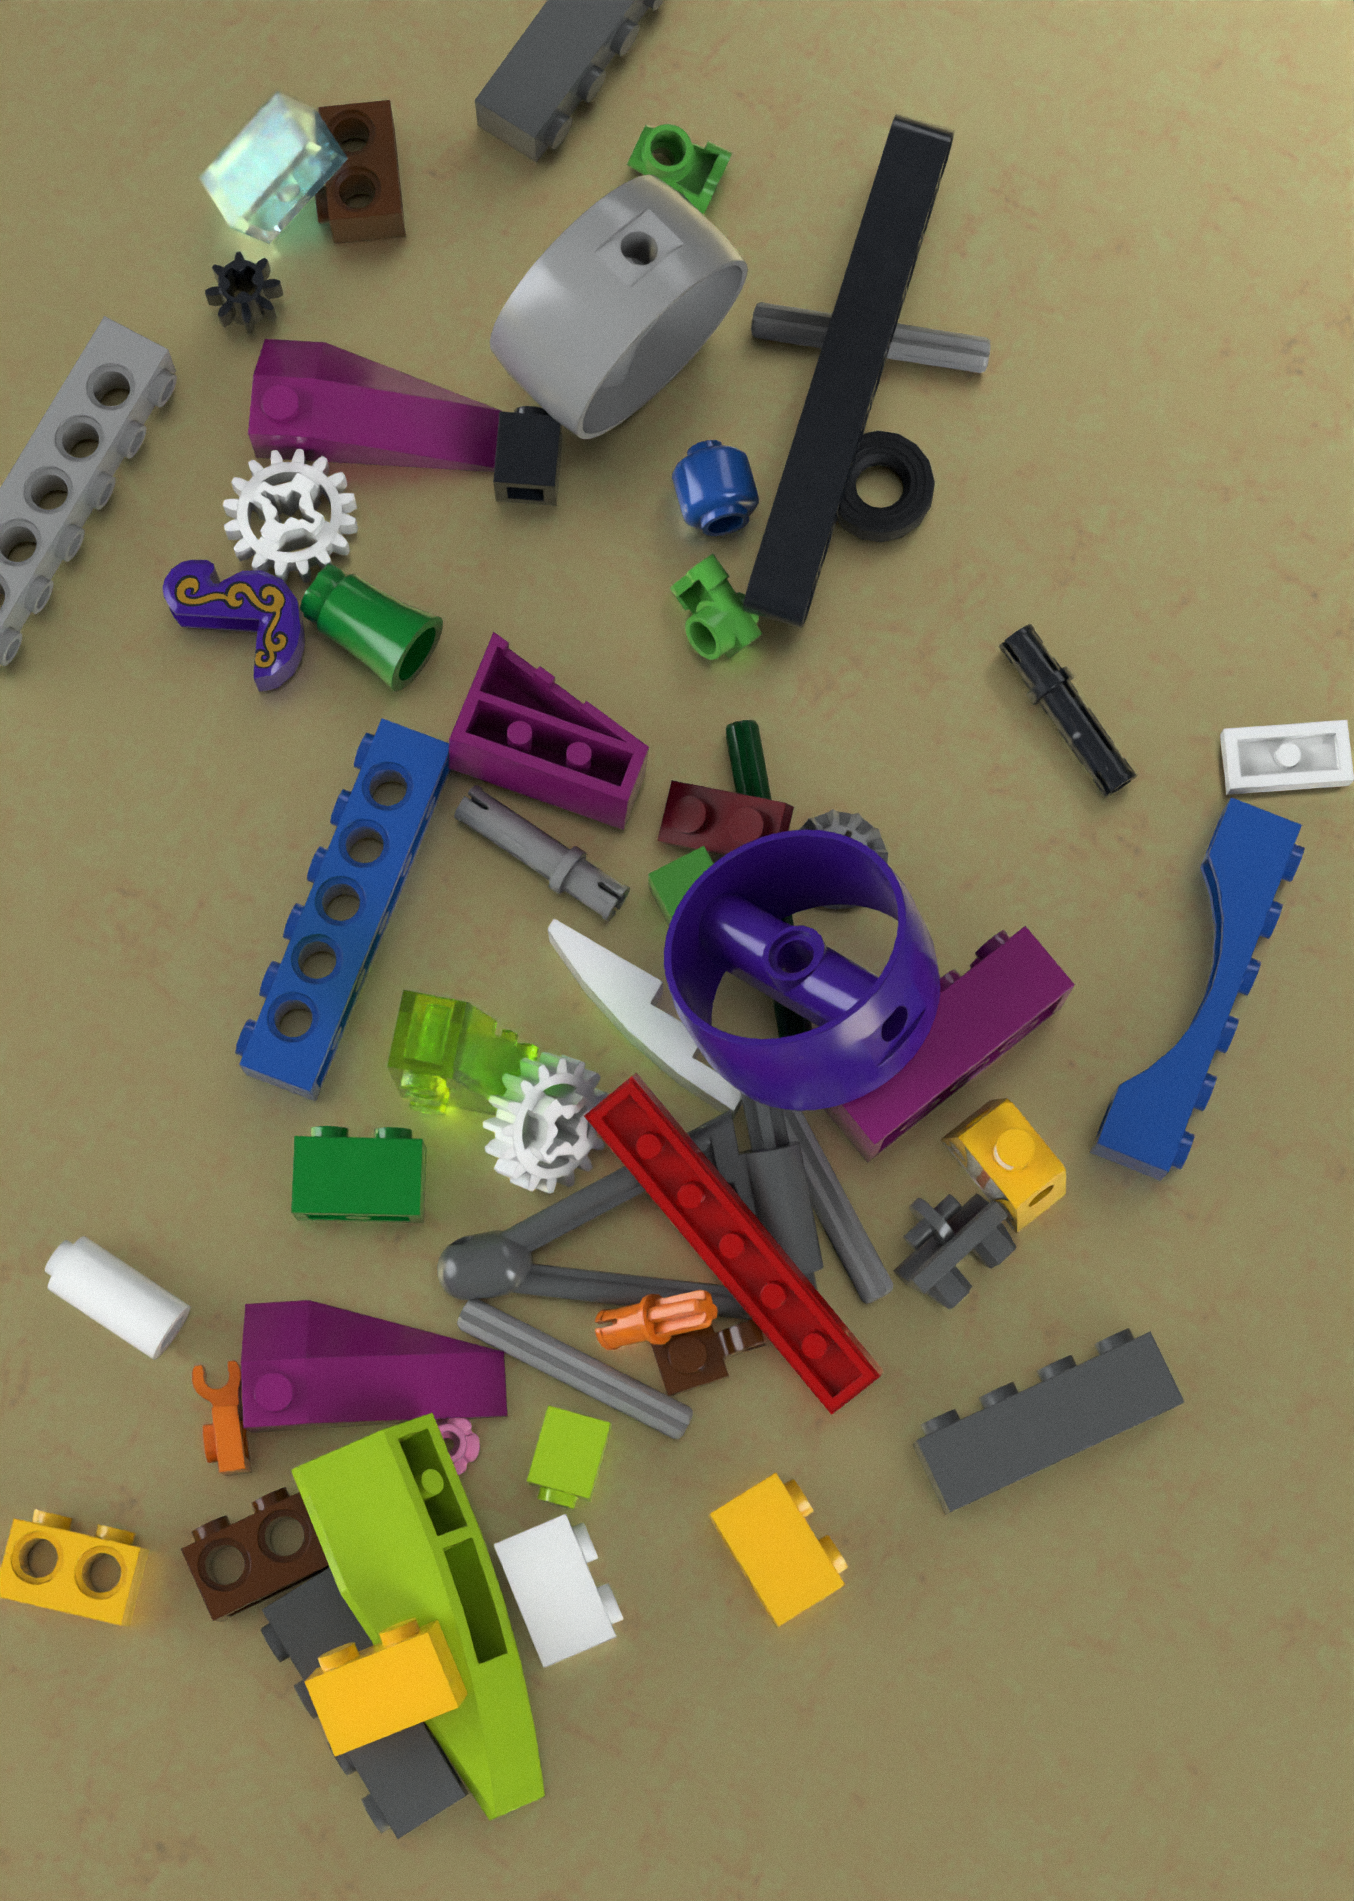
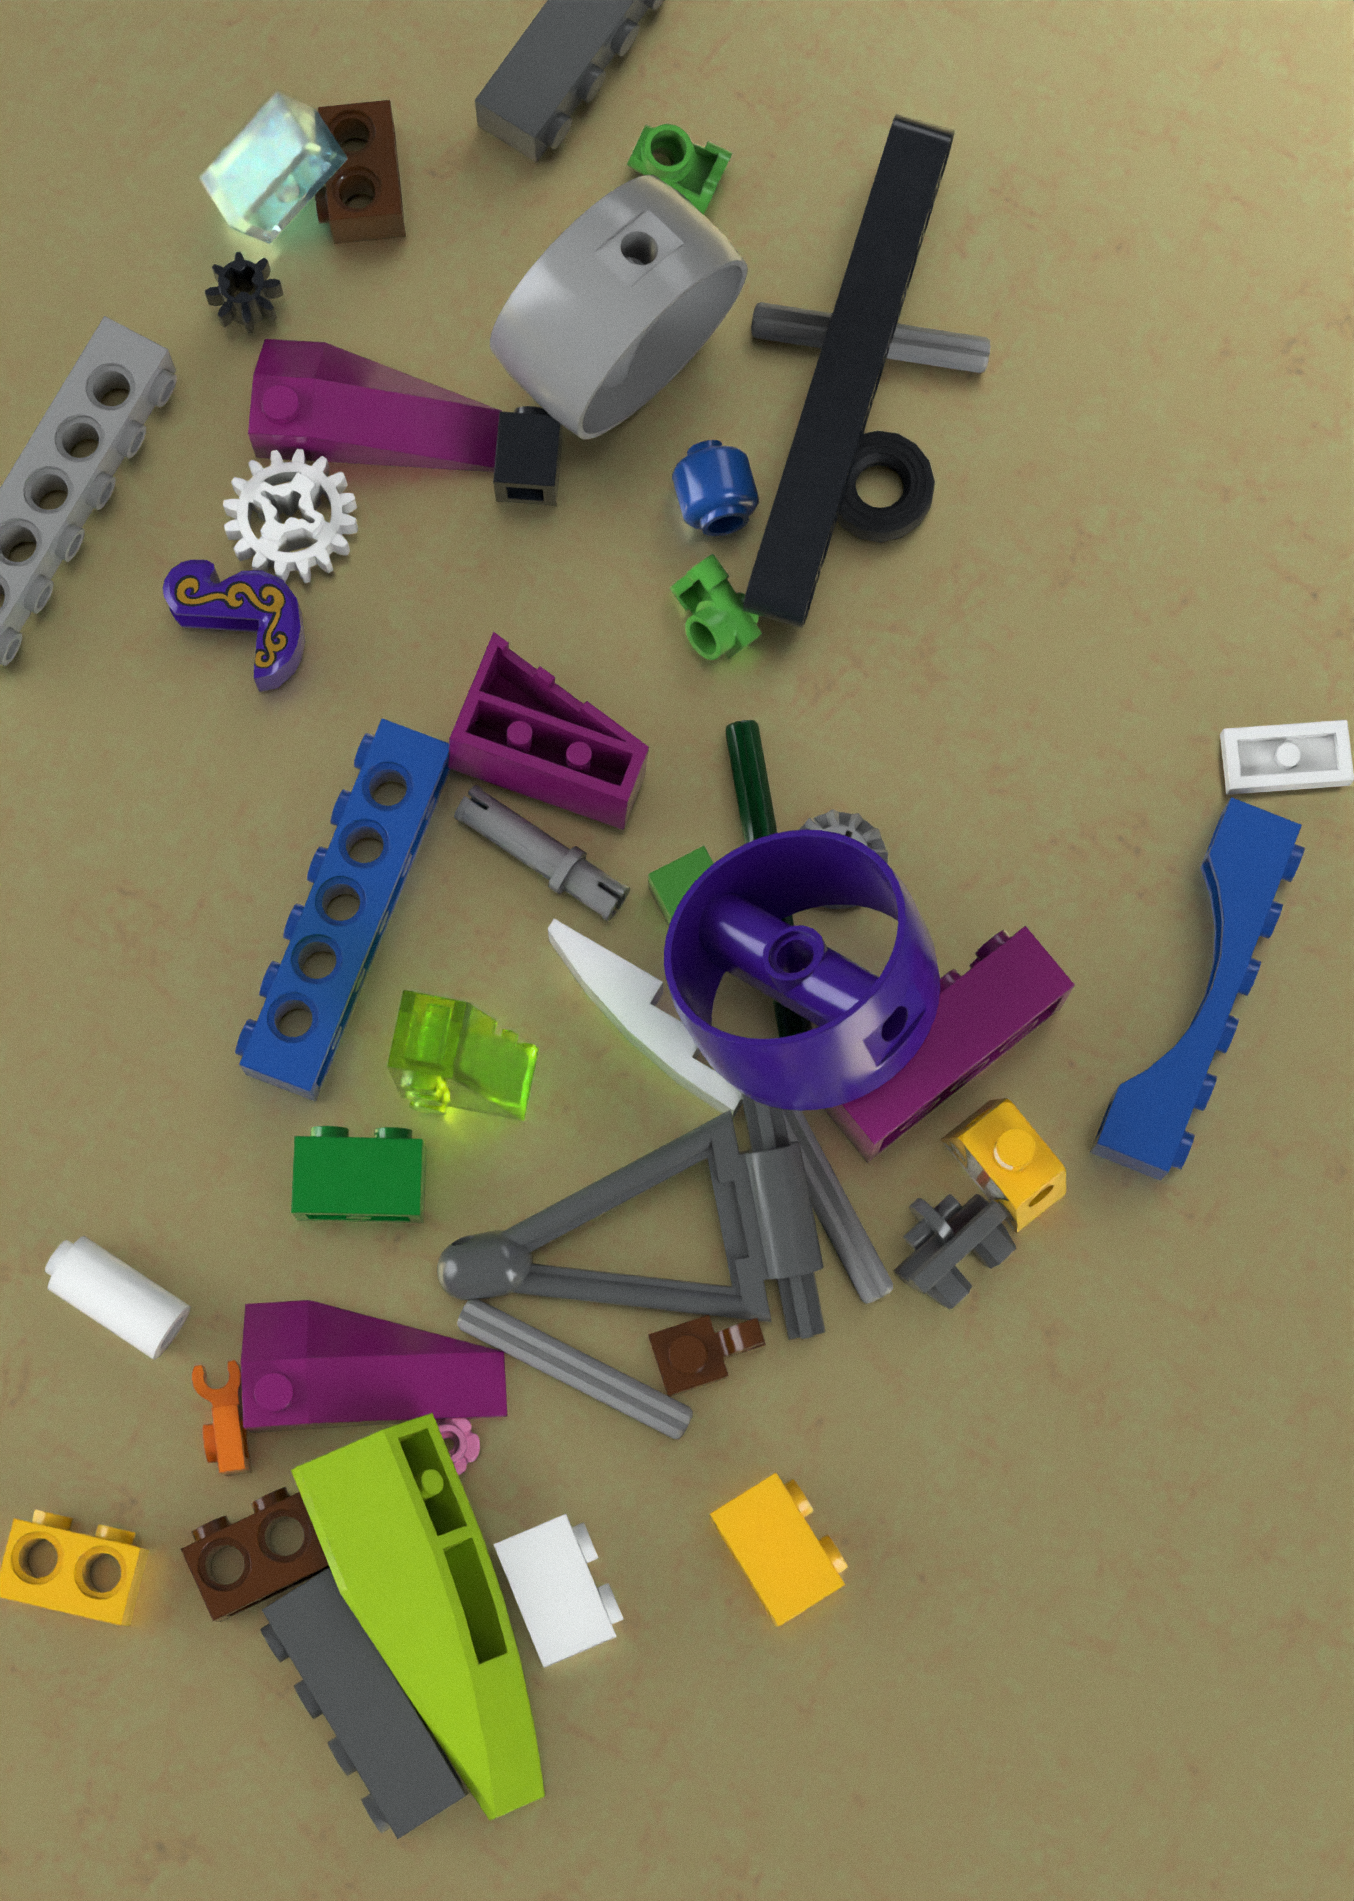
green plant [300,564,443,691] -> none
yellow brick [304,1618,468,1757] -> none
white gear [483,1052,609,1194] -> none
lime brick [527,1405,611,1509] -> none
red tile [584,1073,884,1415] -> none
orange axle [595,1290,718,1350] -> none
dark red plate [657,780,794,856] -> none
dark grey brick [912,1328,1184,1515] -> none
black pin [999,624,1138,798] -> none

